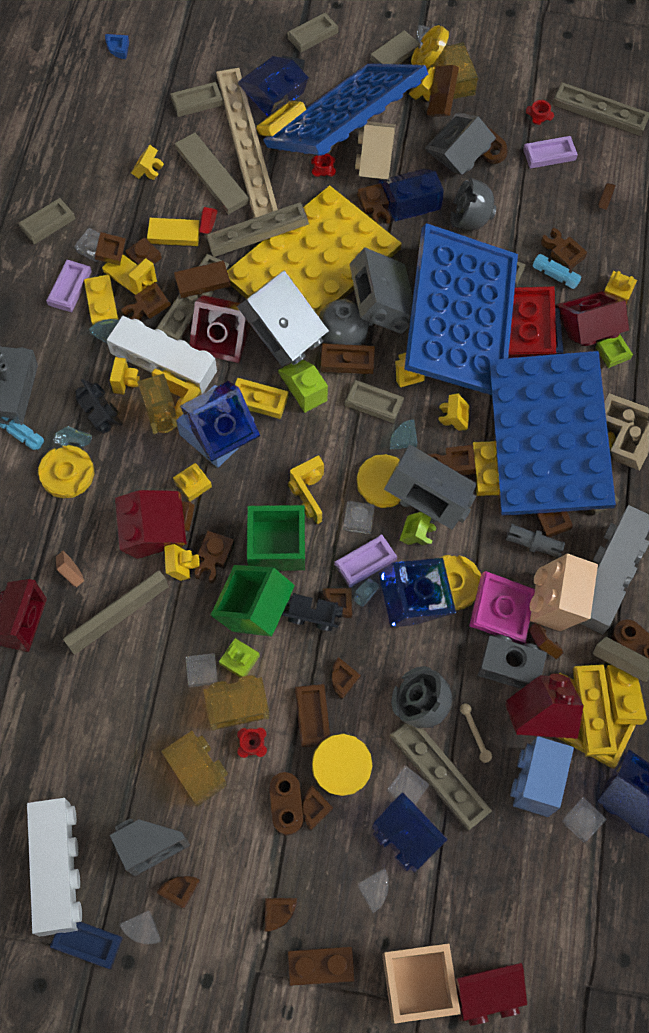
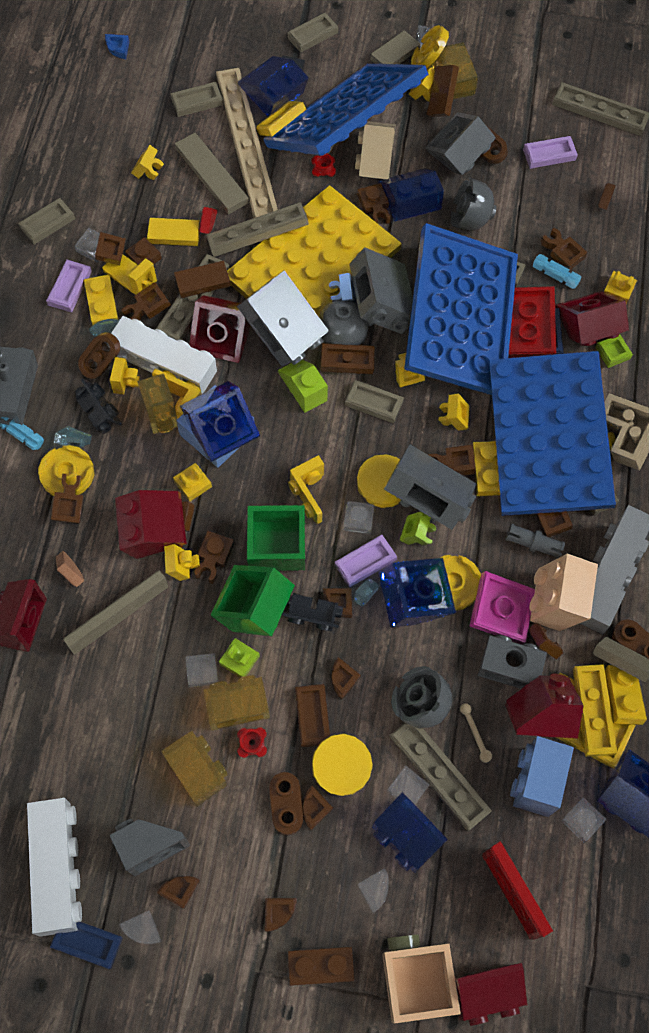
yellow plate [230,378,289,419] -> none
clear light blue tile [390,419,417,449] -> none
red plate [526,100,554,125] -> none
none -> reddish brown plate [51,473,84,524]
none -> reddish brown plate [78,332,120,379]
none -> light blue tile [329,273,357,303]
none -> olive tile [387,934,420,952]
none -> red tile [482,841,553,940]

